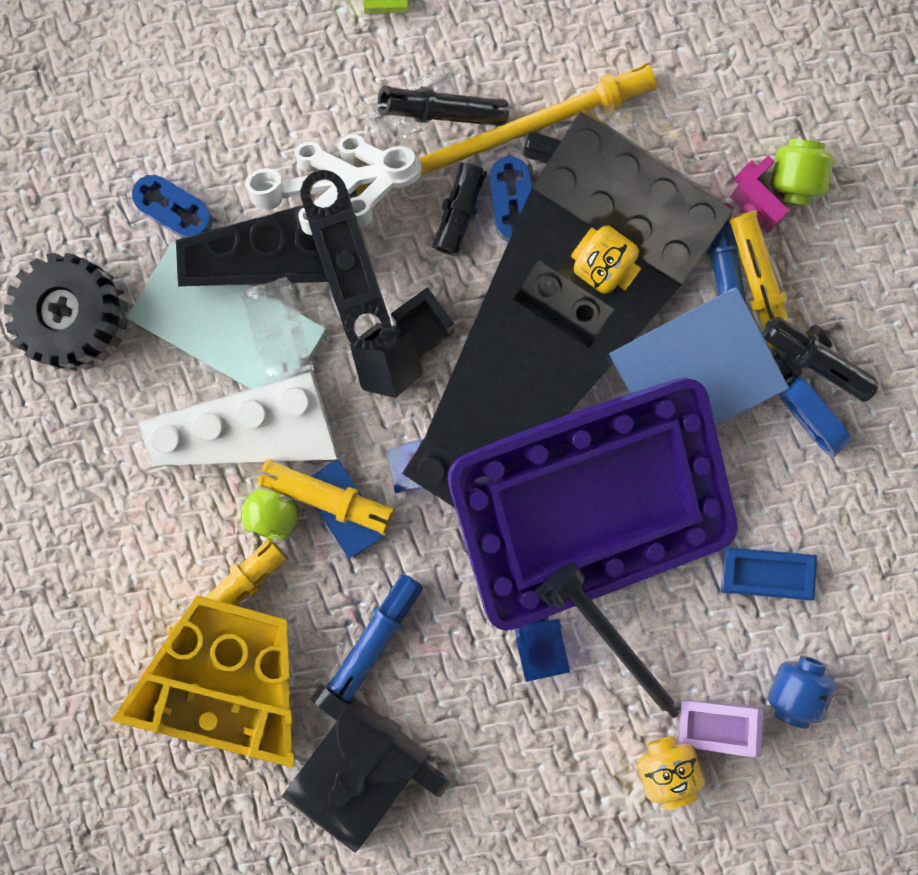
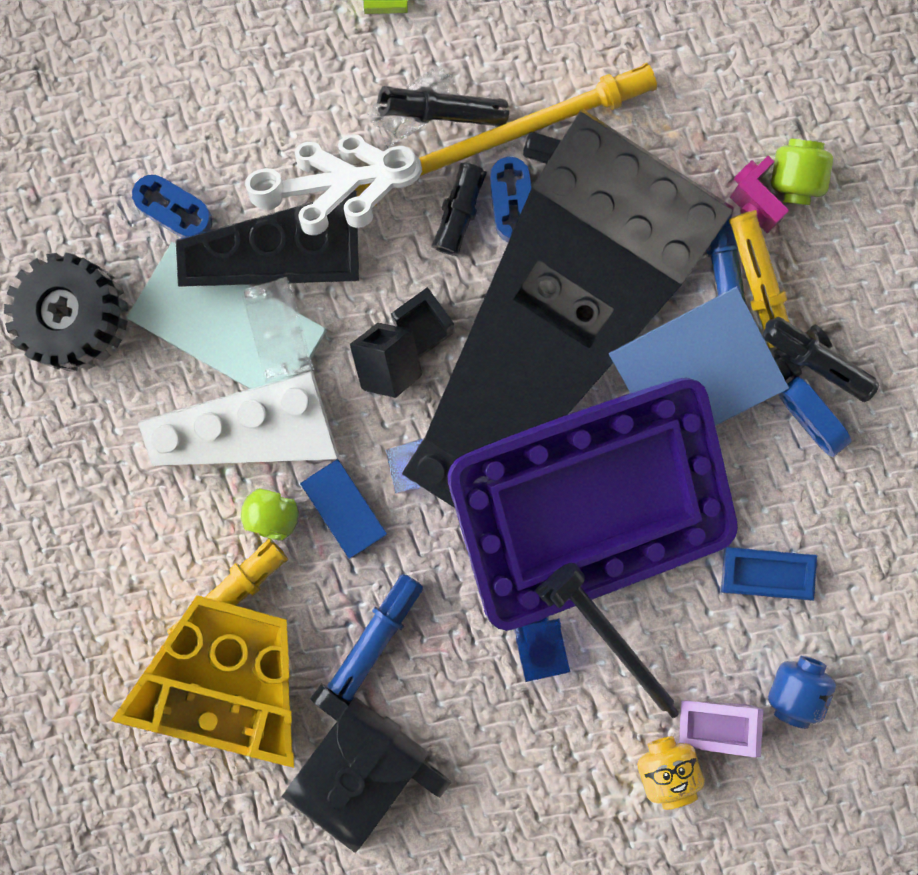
yellow pin [257,459,395,535] -> none
black plate [300,170,391,350] -> none
yellow head [571,226,641,294] -> none

